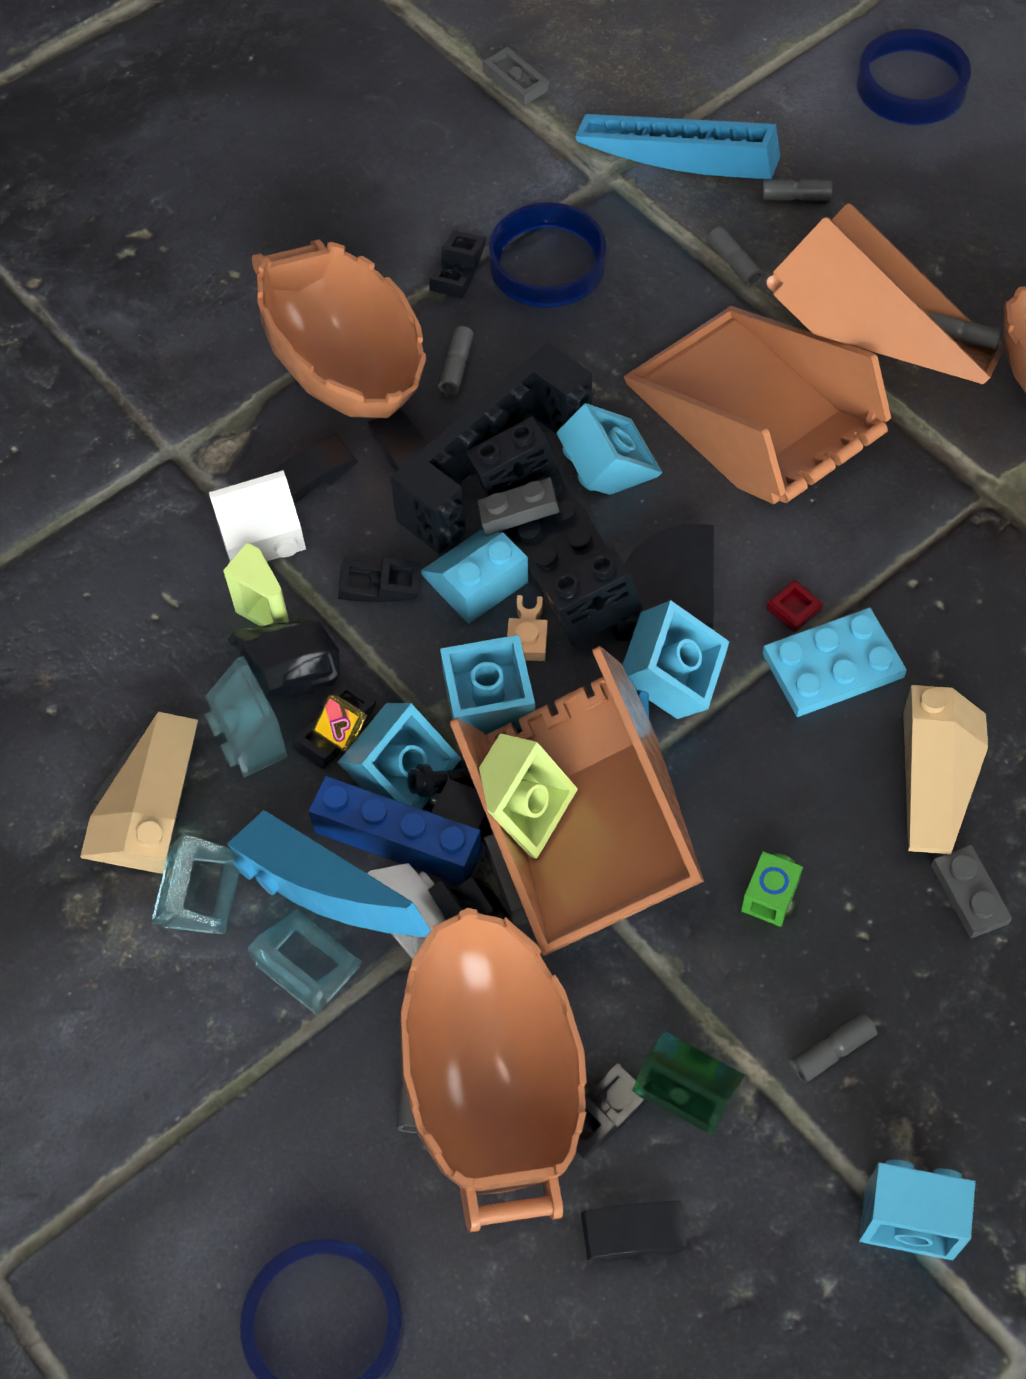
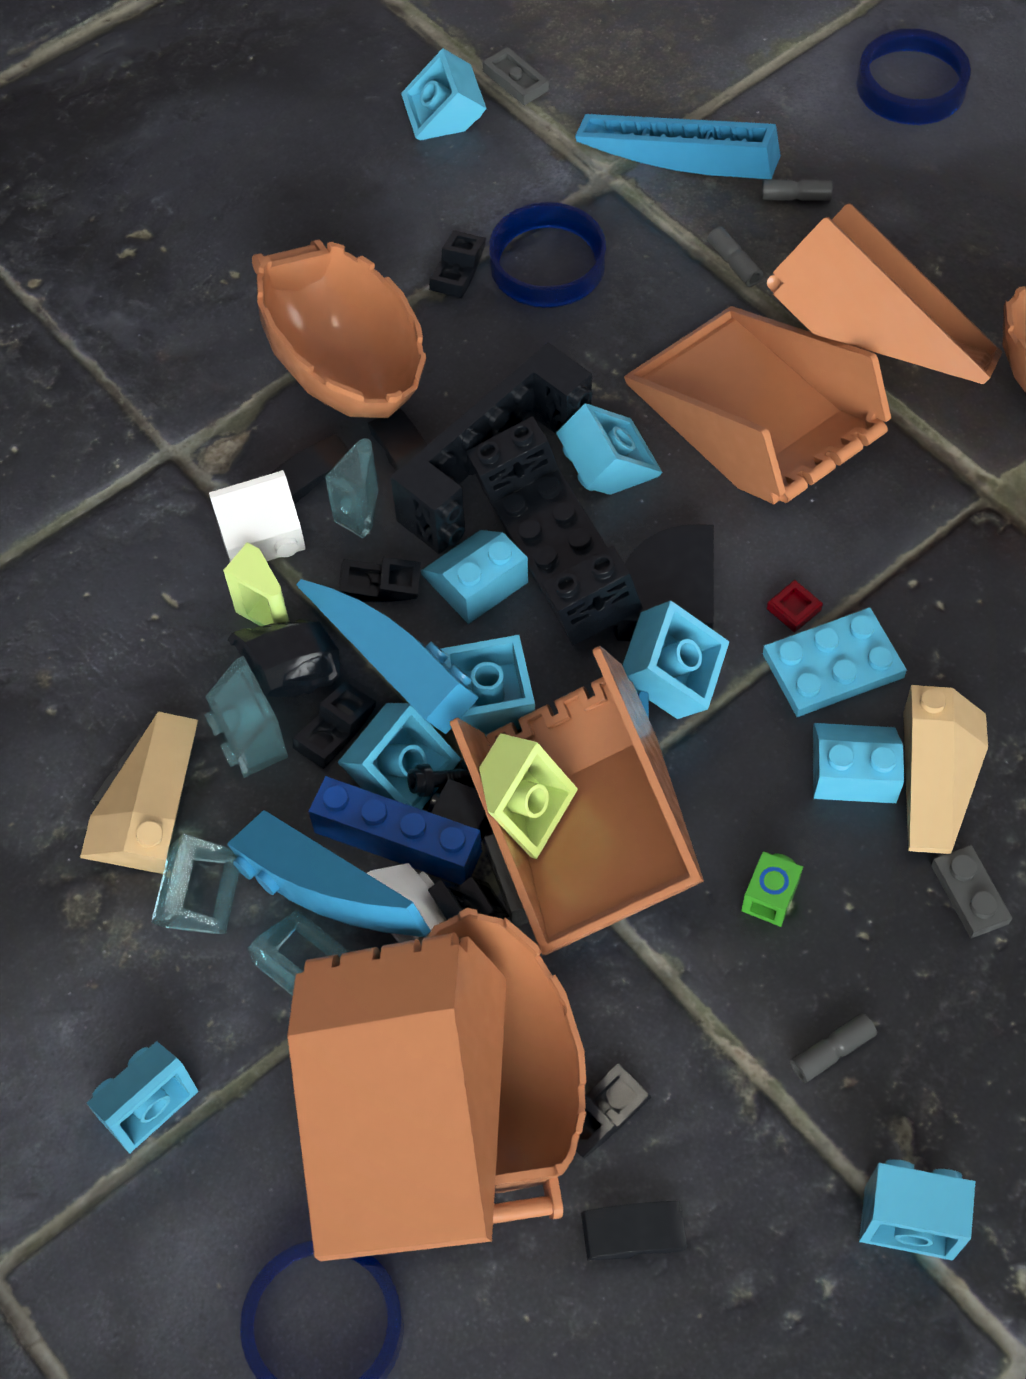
tile [312,695,367,751] -> none
dark grey piece [438,326,474,395] -> none
dark grey plate [478,477,560,535] -> none
light nougat plate [507,595,548,661] -> none
clear green brick [632,1031,745,1136] -> none
dark grey piece [929,312,1002,351] -> none
none -> medium azure slope [86,1041,199,1154]
none -> nougat windscreen [287,933,507,1262]
none -> dark azure slope [296,579,479,734]
none -> clear light blue tile [325,438,379,538]
none -> medium azure slope [401,48,487,141]
none -> medium azure slope [813,723,904,803]

